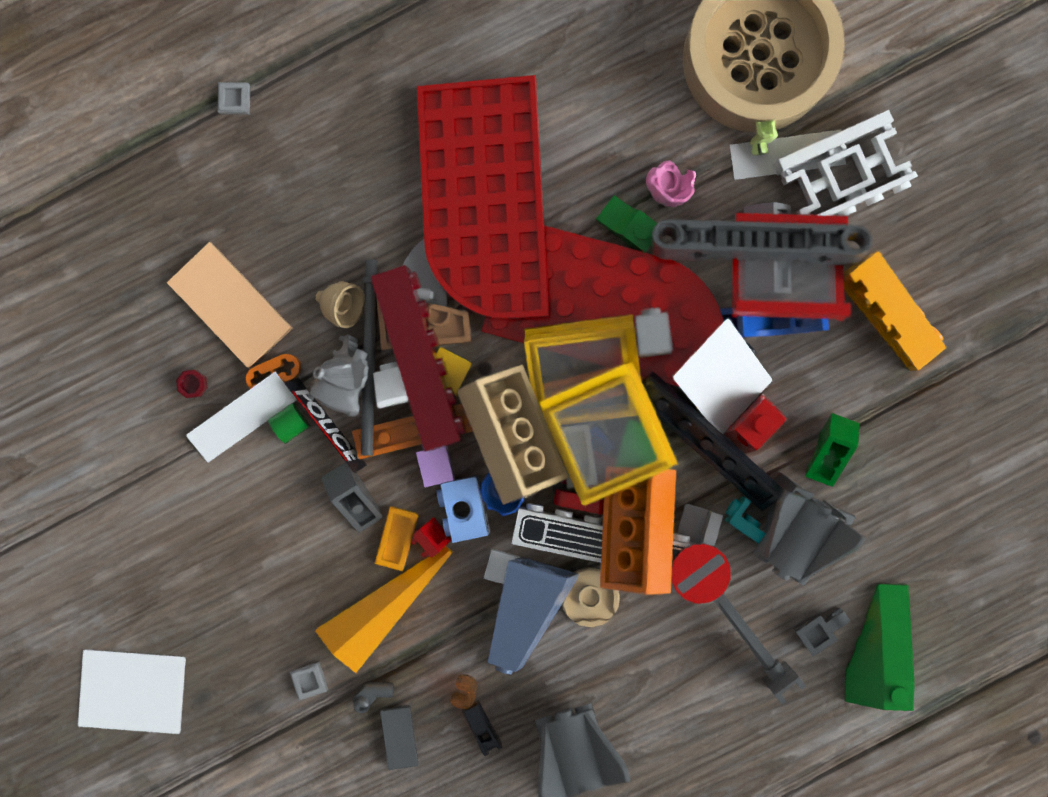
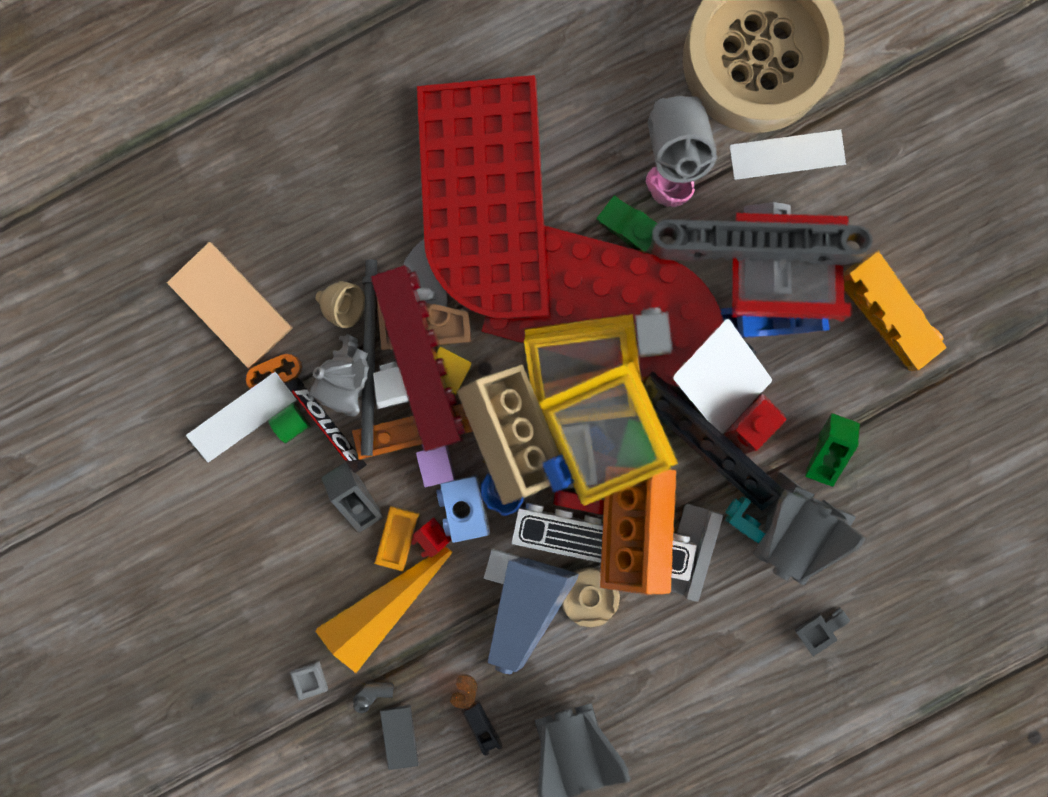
white sticker [78,650,185,734] -> none
dark red tile [176,370,208,398] -> none
light grey tile [218,82,250,115] -> none
piece [671,543,806,705] -> none
yellowish green arm [750,120,777,156] -> none
white fence [773,110,918,216] -> none
green wedge [844,584,915,711] -> none
none -> blue tile [542,454,575,492]
none -> light grey cylinder [647,96,717,183]

